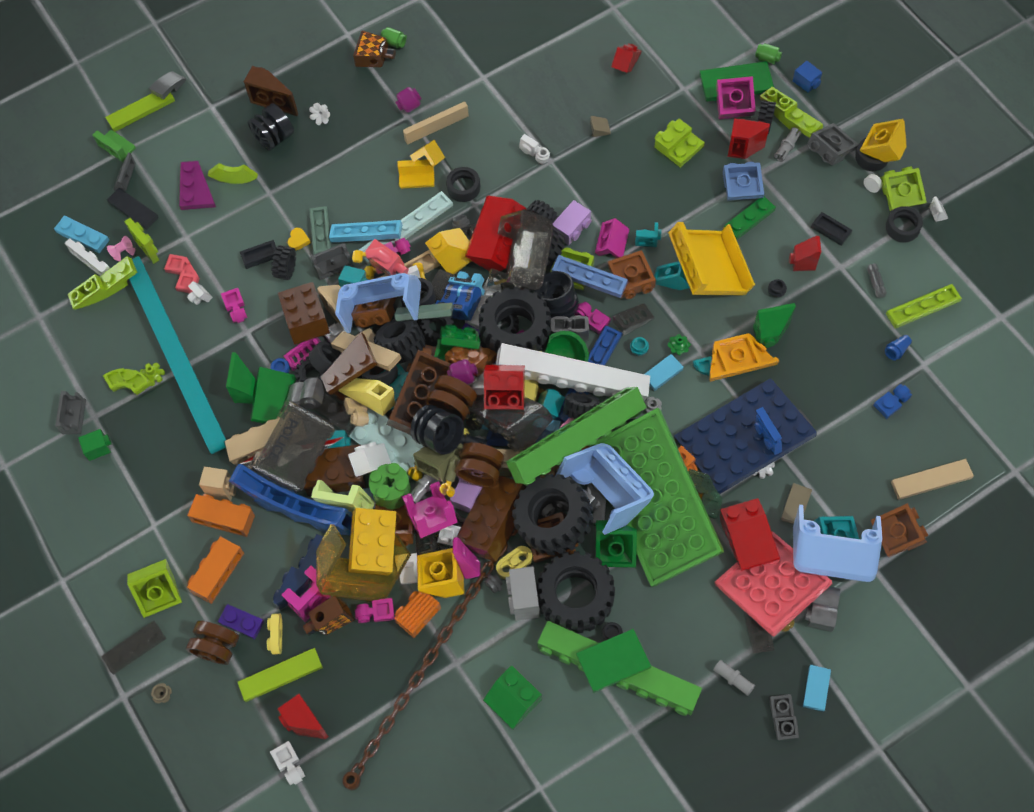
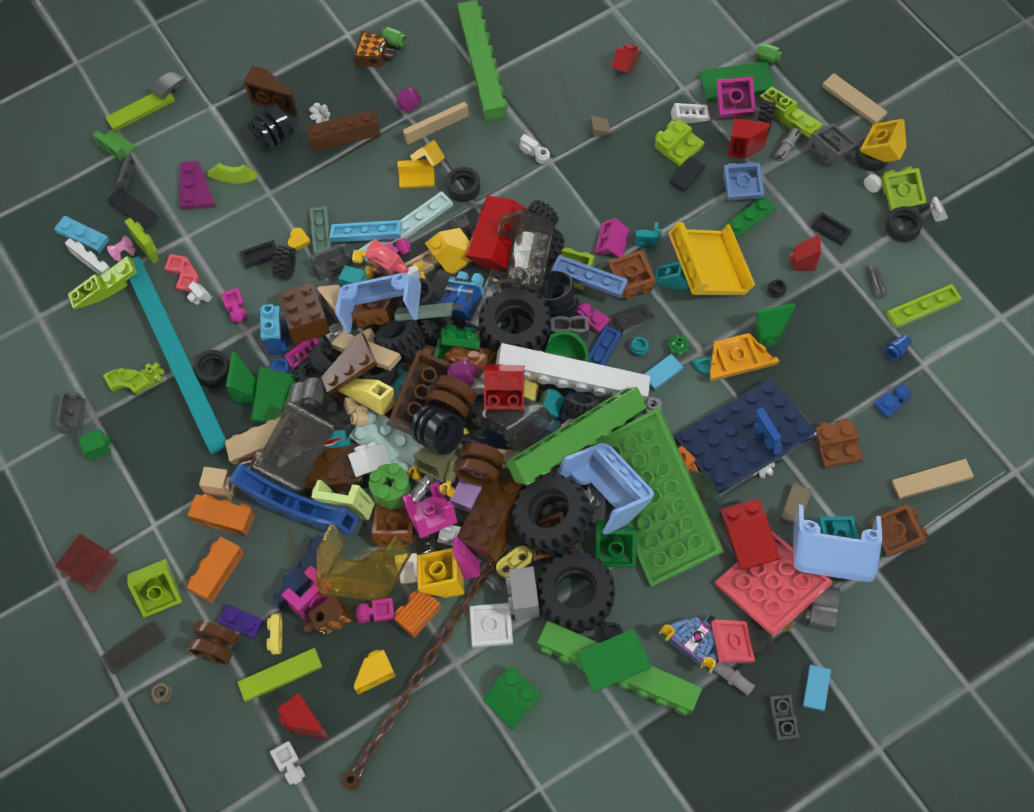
yellow brick [348,508,396,576] -> none
lavender brick [552,200,591,245] -> none
blue brick [793,61,822,93] -> none
none -> clear red brick [55,534,118,593]
none -> black tyre [194,350,230,387]
none -> hips [260,304,288,356]
none -> reddish brown brick [307,109,381,152]
none -> yellow slope [354,650,396,695]
none -> bright green brick [457,0,508,121]
none -> white tile [470,603,513,648]
none -> torso [659,615,719,673]
none -> black tile [670,156,705,192]
none -> white slope [671,103,710,124]
none -> coral tile [711,620,755,663]
none -> dark orange plate [814,418,863,469]
none -> tan tile [822,73,888,124]

